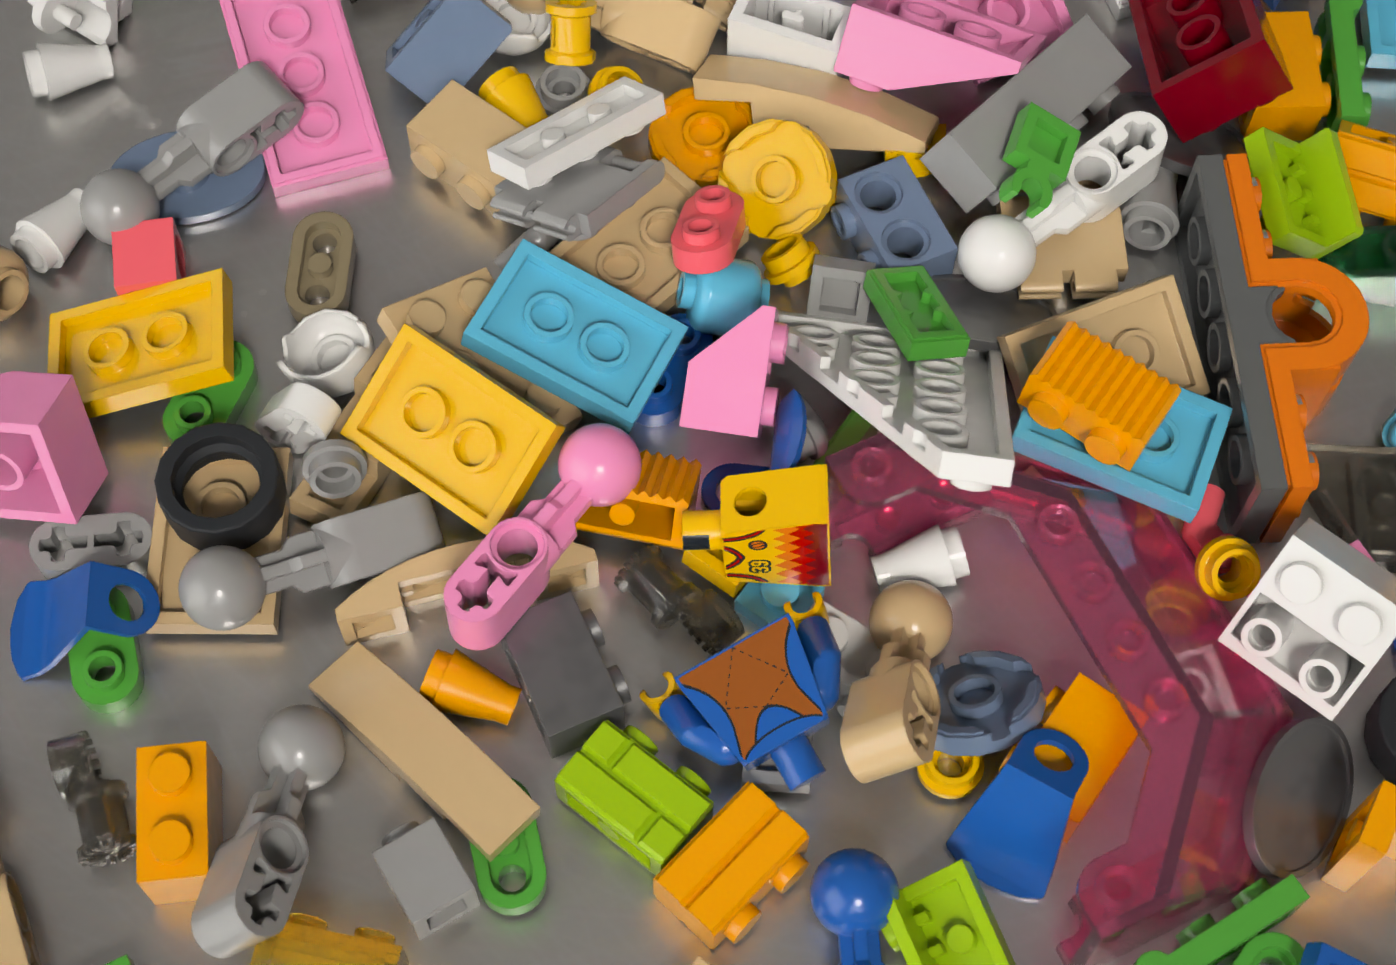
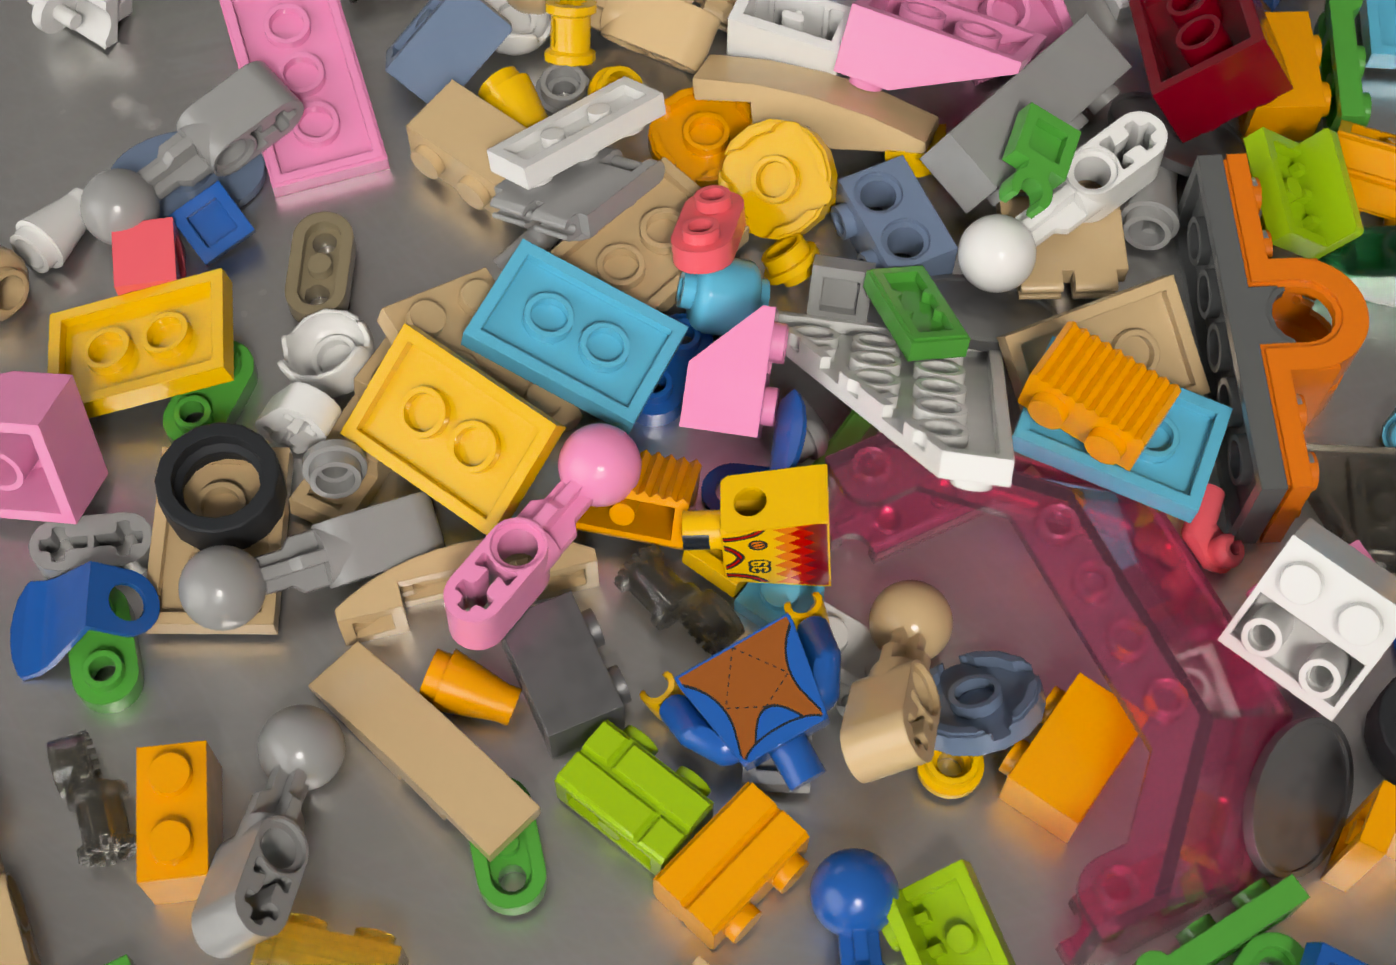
white cone [23,43,114,101] -> none
light grey brick [372,817,480,941] -> none
white cone [870,524,970,592] -> none
blue piece [946,728,1089,900] -> none
yellow plate [1194,536,1261,601] -> none
none -> blue plate [169,181,256,267]

